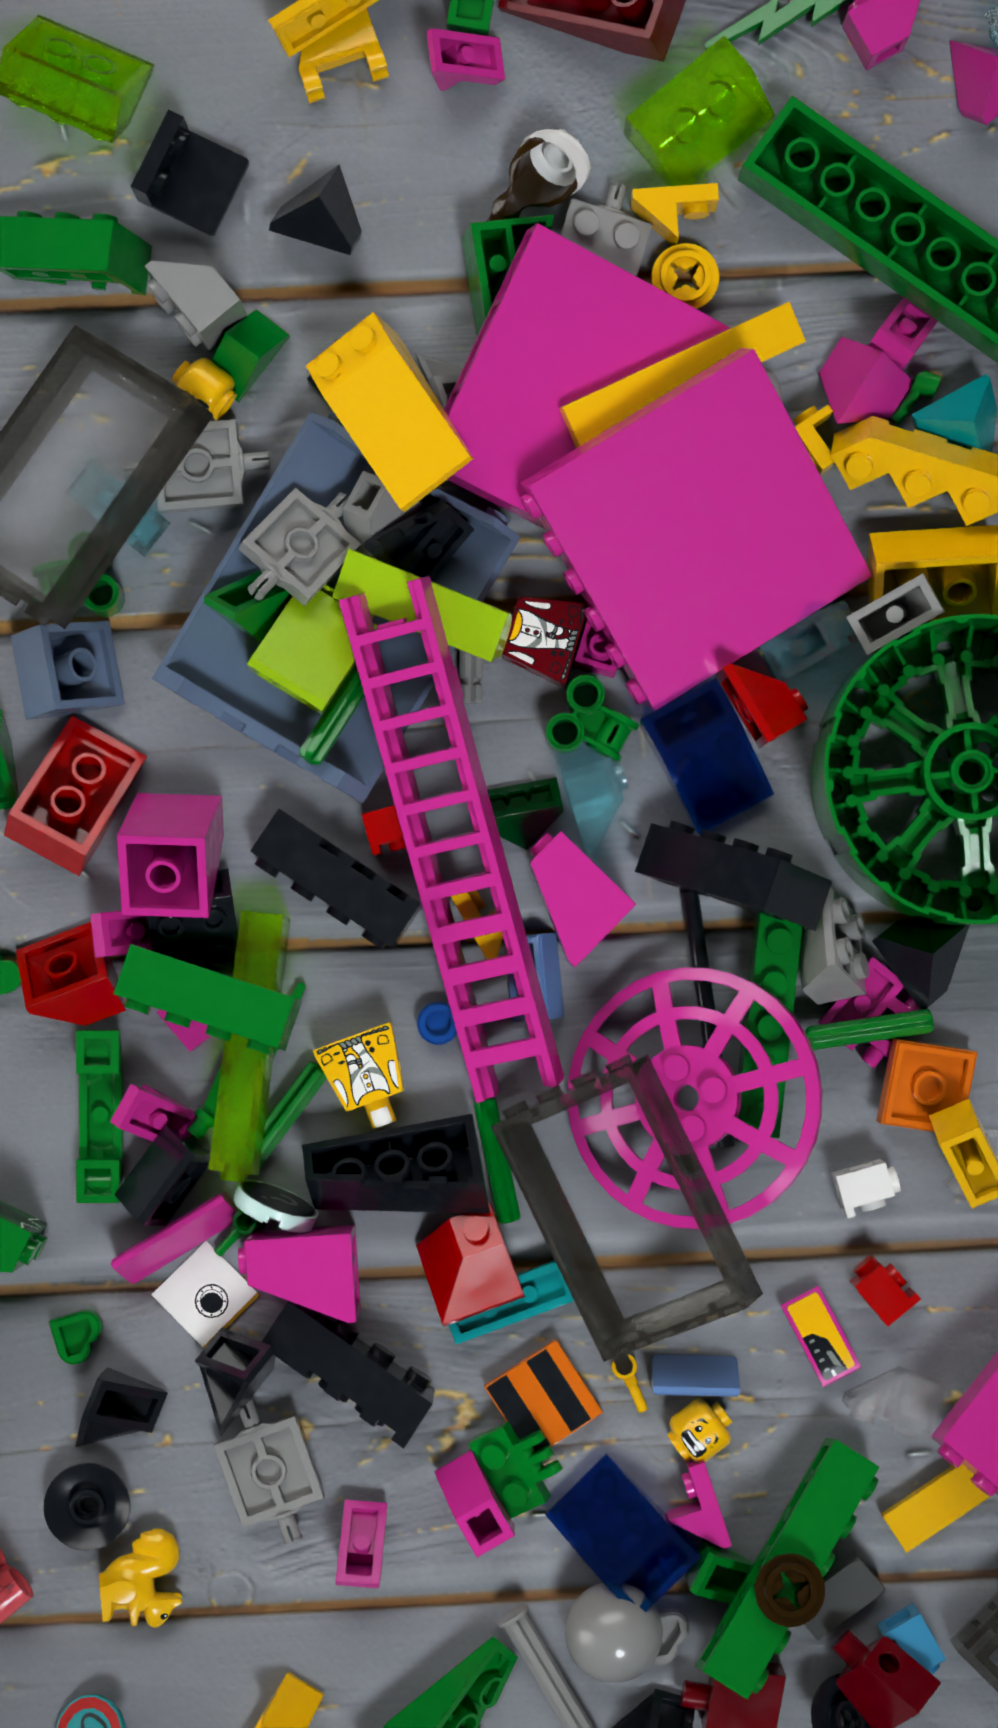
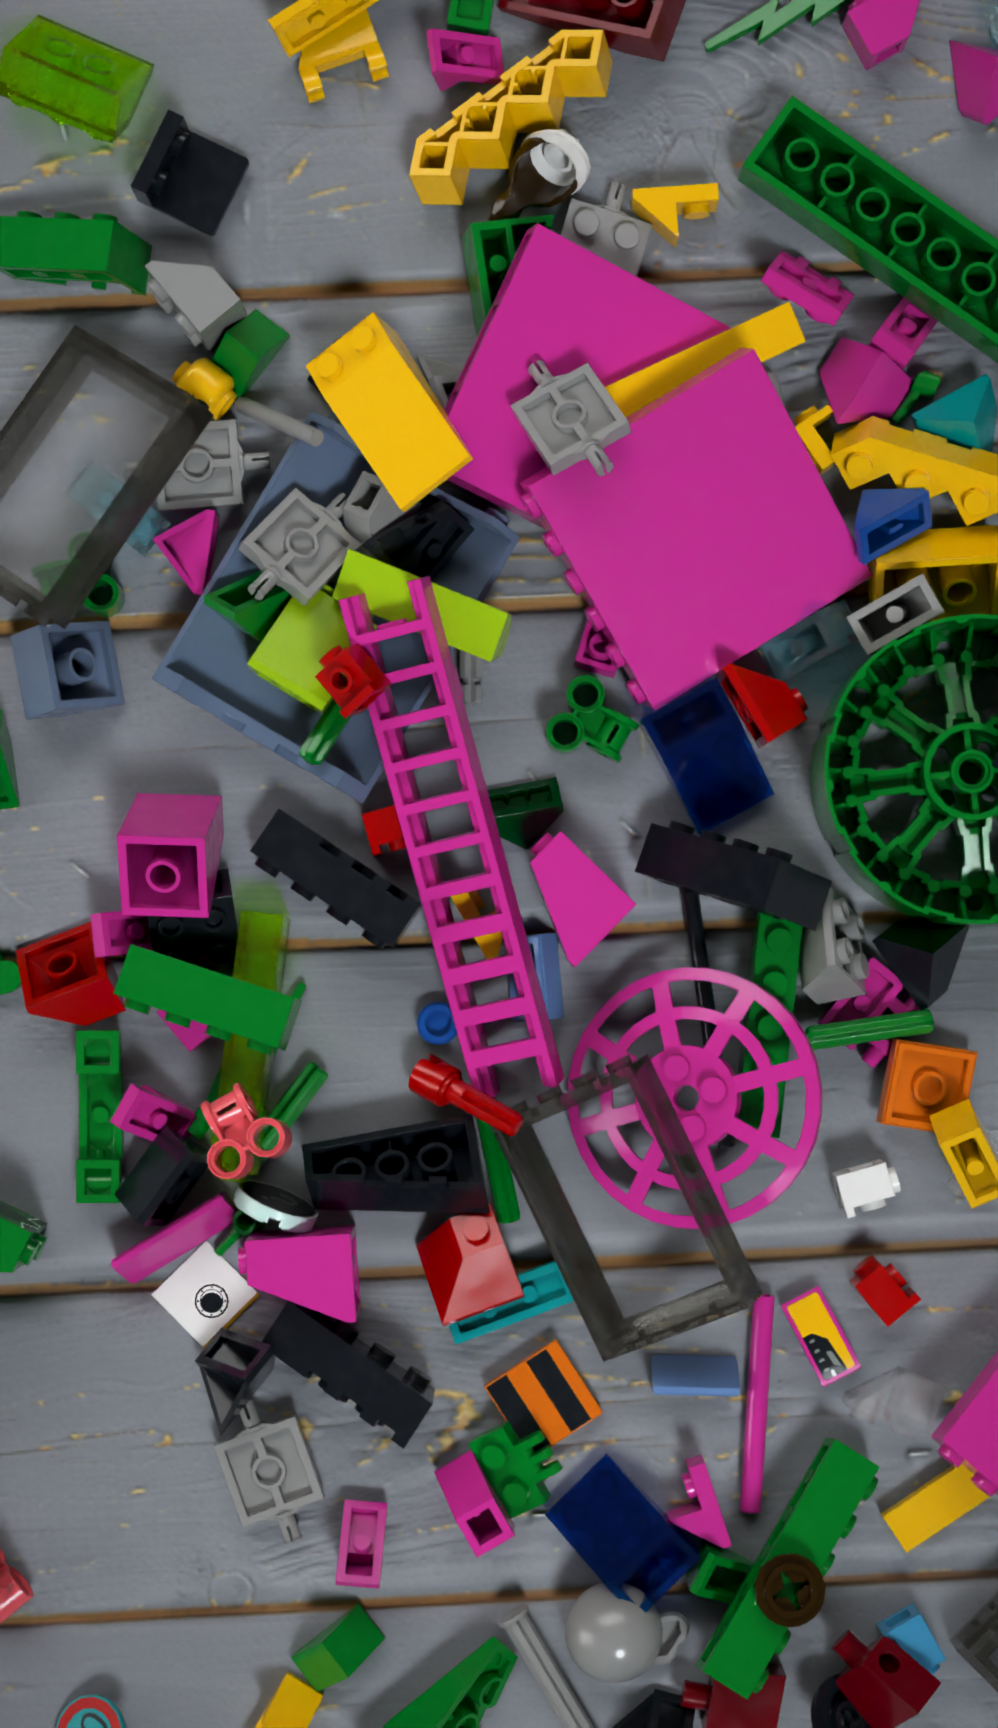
red slope [4,716,147,876] -> none
black dish [44,1462,131,1551] -> none
green tile [48,1309,104,1365] -> none
black slope [75,1367,168,1447] -> none
yellow animal [99,1528,183,1628] -> none
black slope [269,164,362,255] -> none
torso [313,1021,405,1129] -> none
torso [502,597,588,688] -> none
clear light blue slope [561,757,628,856] -> none
yellow hand [611,1354,648,1413] -> none
clear neon green slope [623,36,775,186] -> none
yellow gear [652,243,720,309] -> none
yellow head [667,1398,733,1462] -> none
dark grey slope [804,1550,886,1641] -> none
none -> dark pink slope [152,509,220,599]
none -> coral piece [200,1082,292,1180]
none -> light grey bar [234,396,324,447]
none -> green slope [291,1603,385,1692]
none -> red brick [315,644,392,719]
none -> red piece [408,1053,524,1136]
none -> yellow brick [409,30,613,205]
none -> light grey plate [510,360,632,476]
none -> dark pink piece [740,1293,775,1513]
none -> dark pink plate [760,250,855,327]
none -> blue slope [854,488,933,565]

